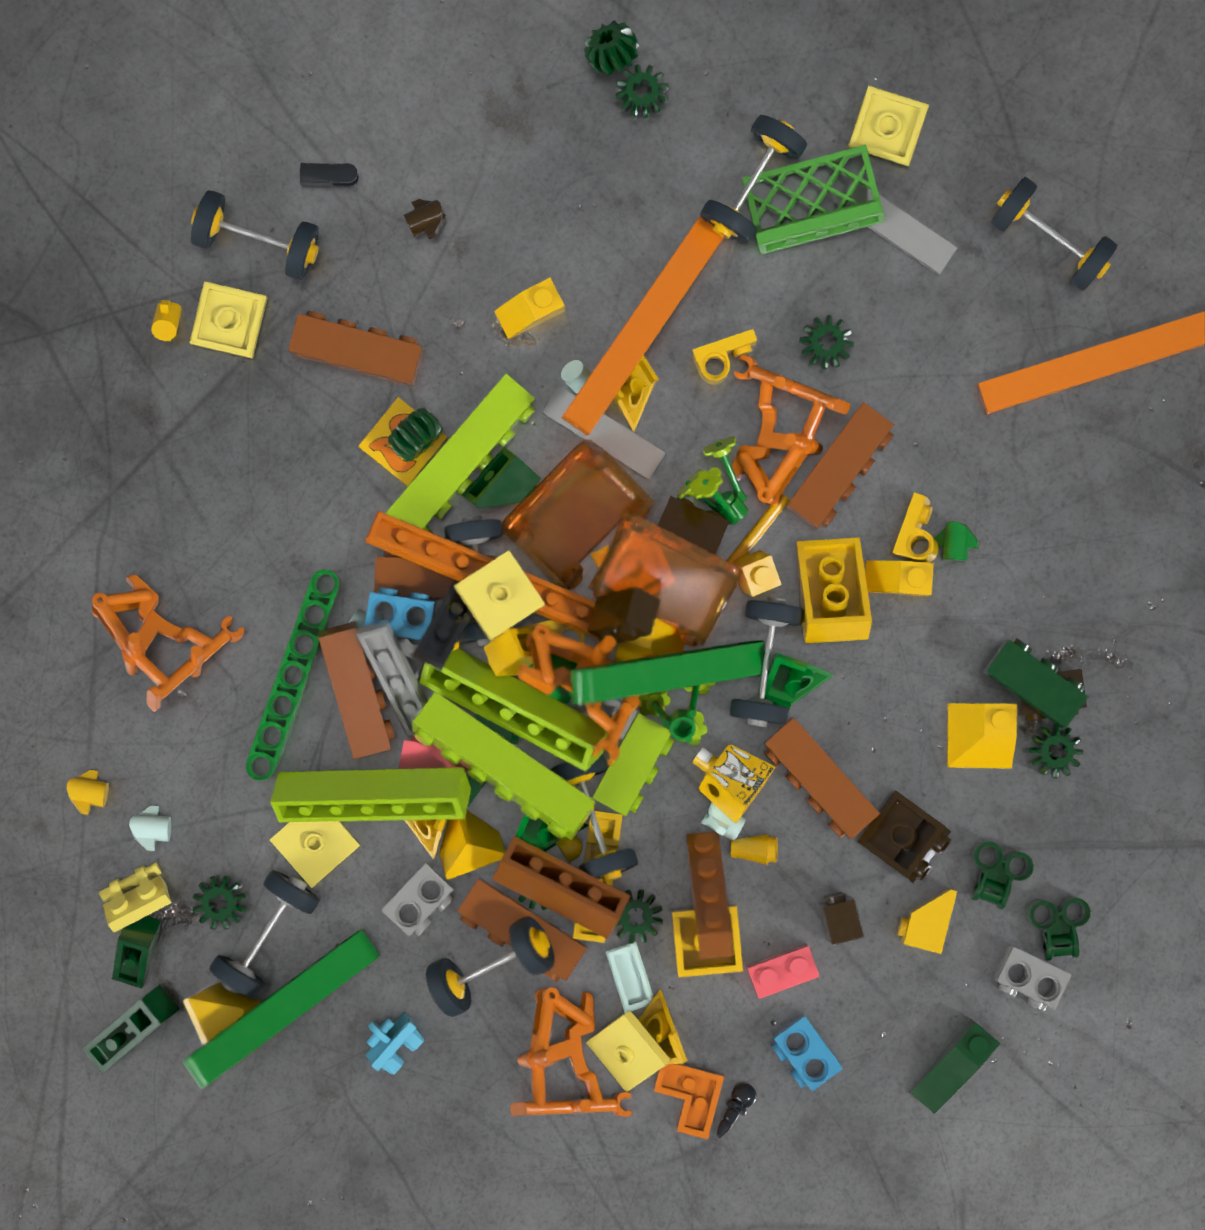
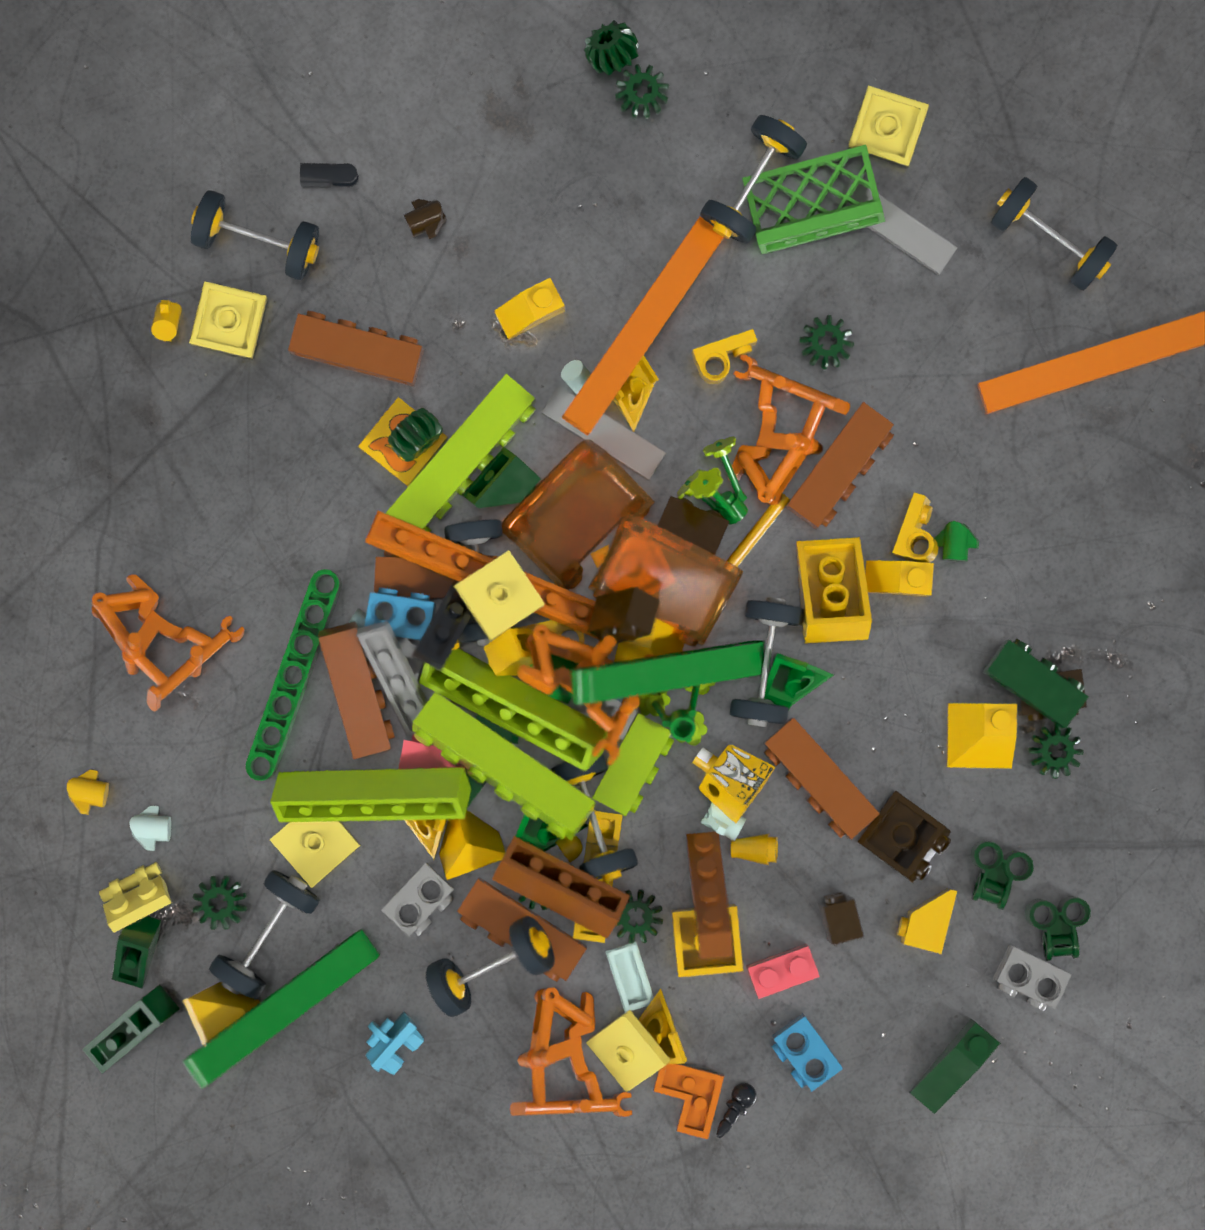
yellow brick [731,550,782,597] -> none

